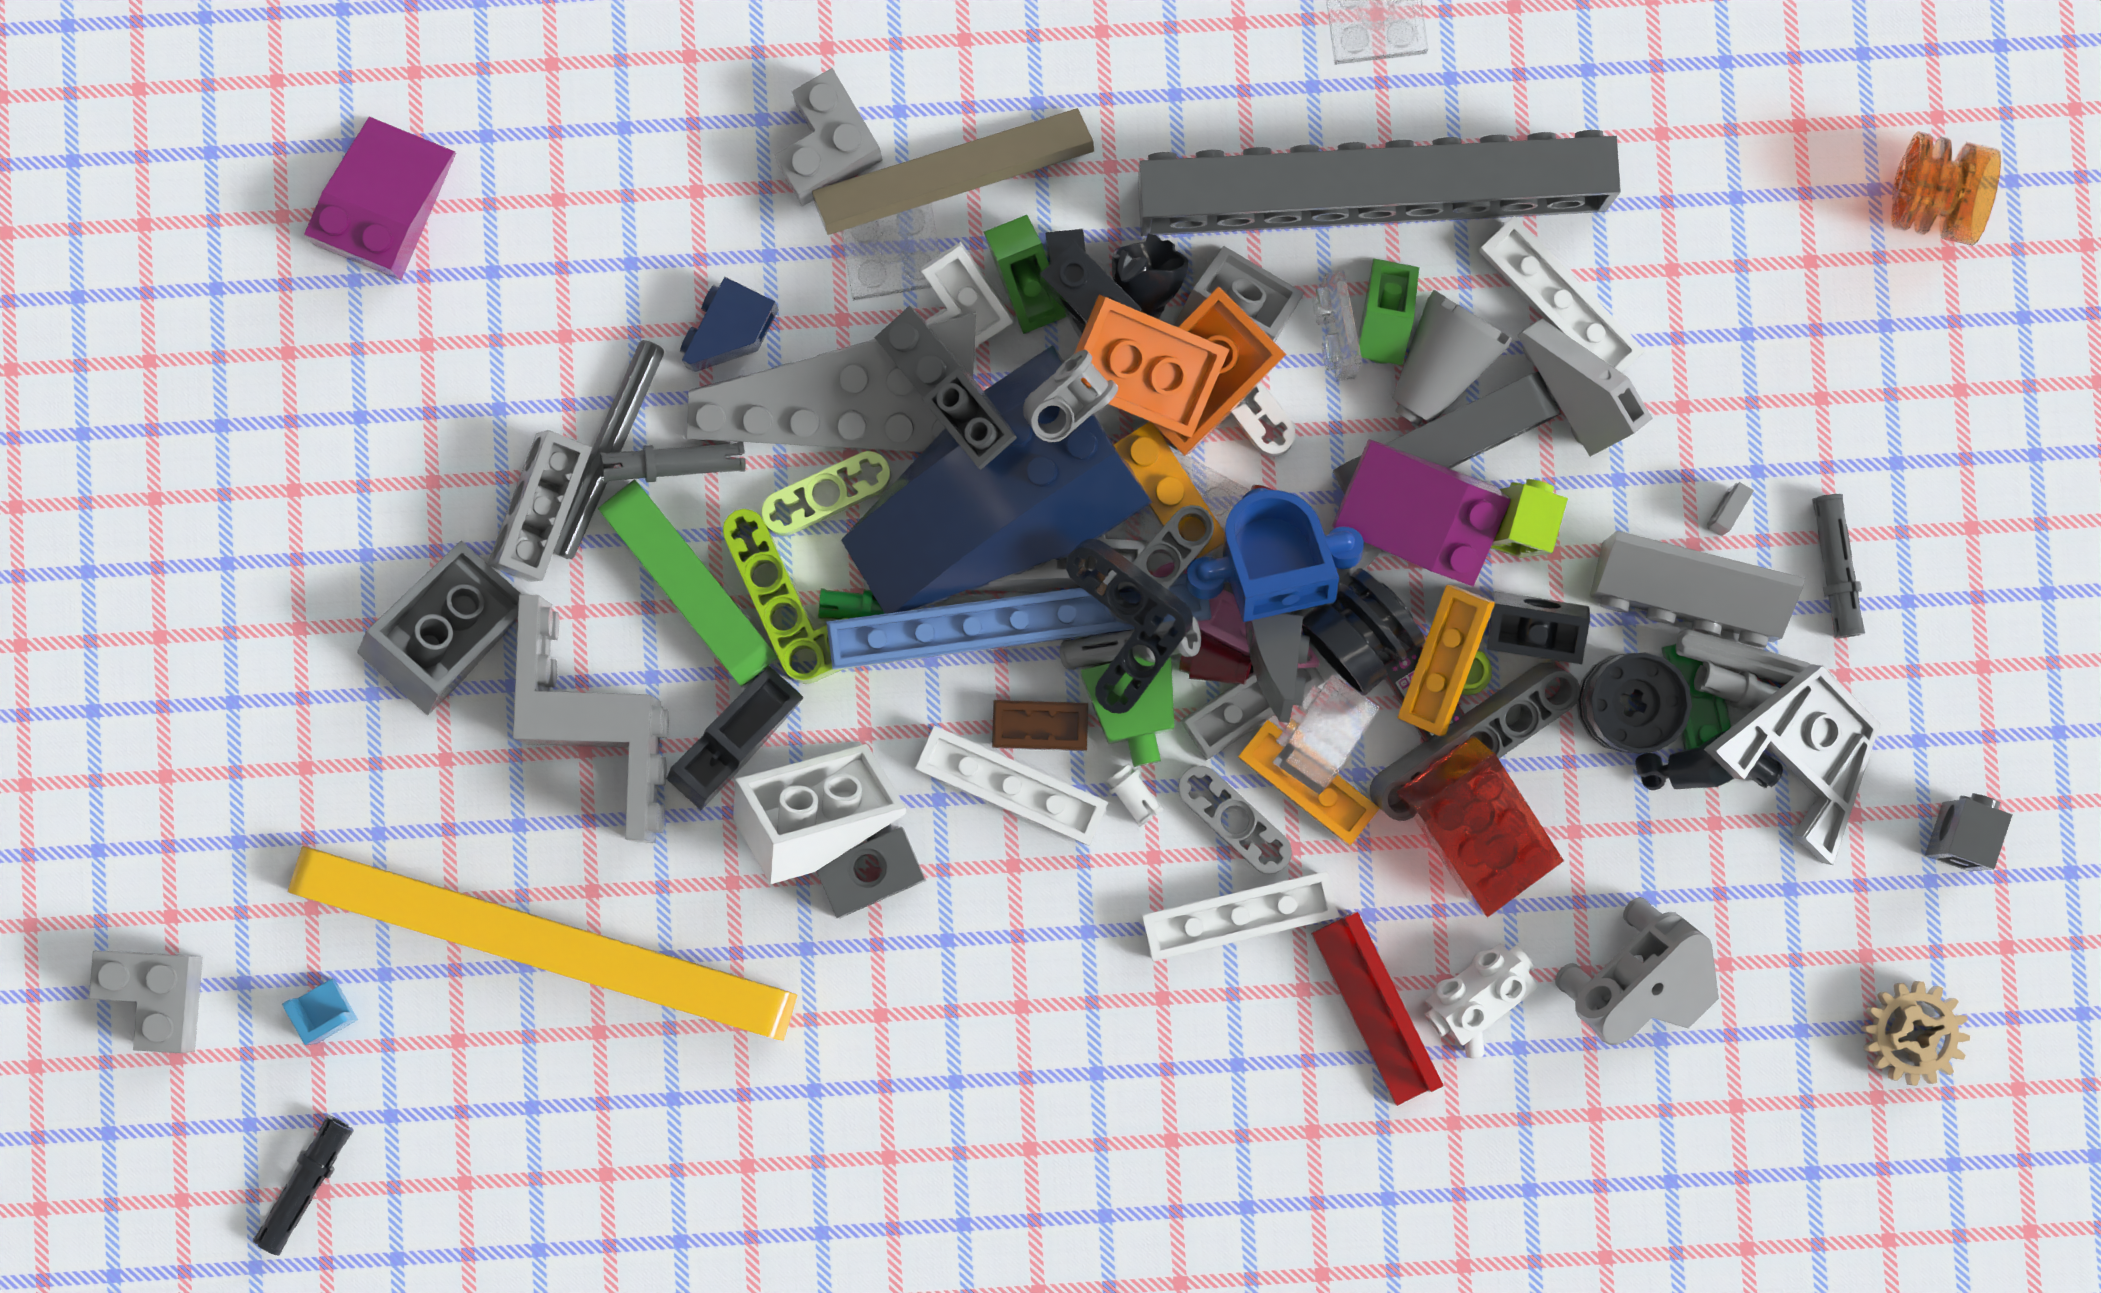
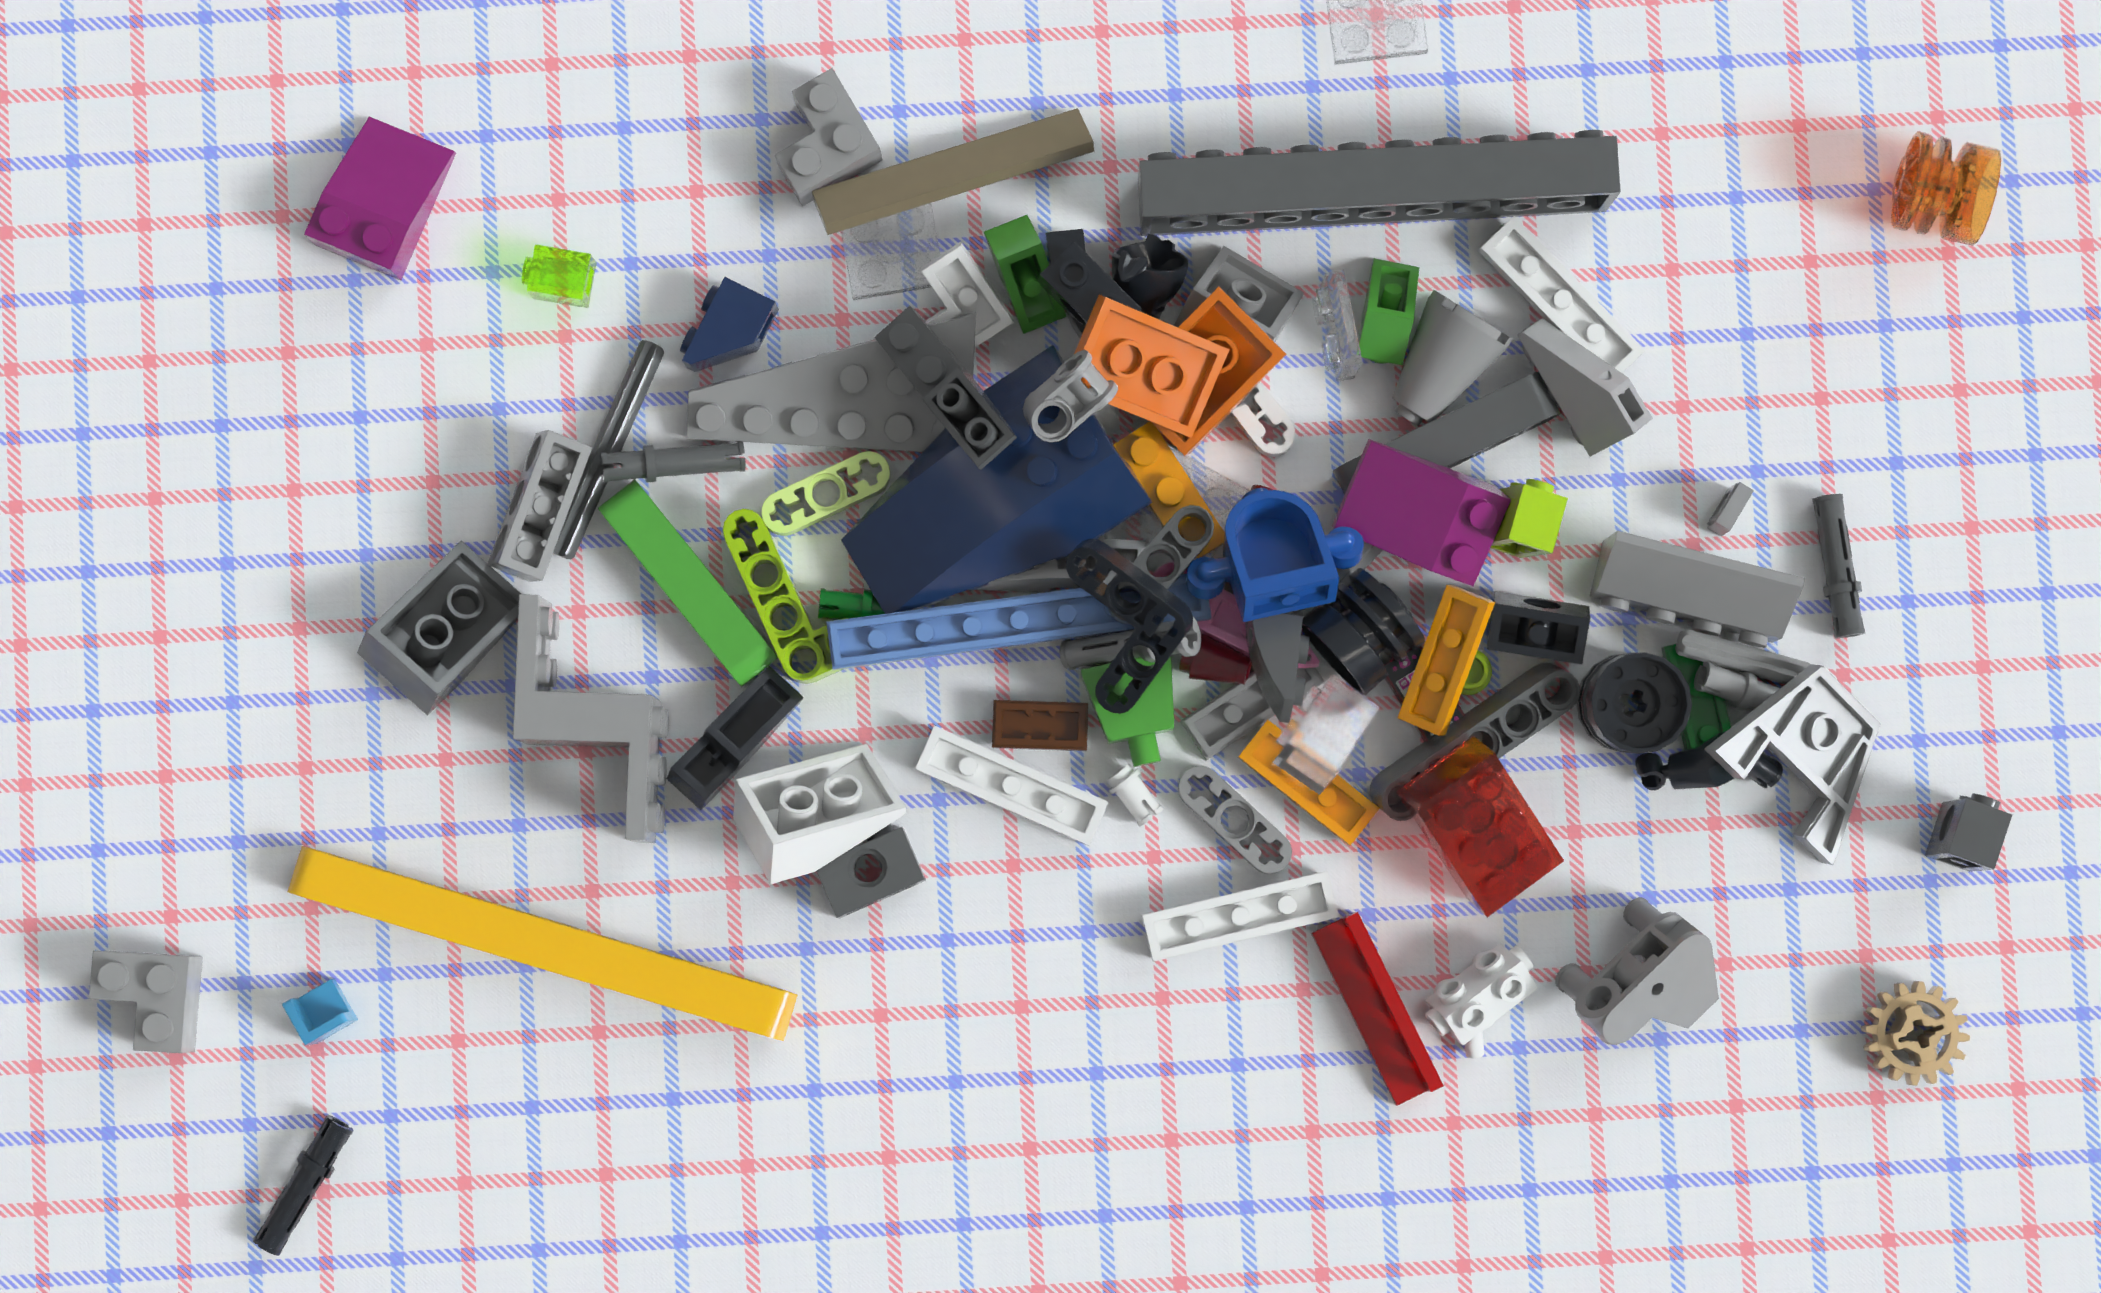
none -> clear neon green brick [522,244,597,308]

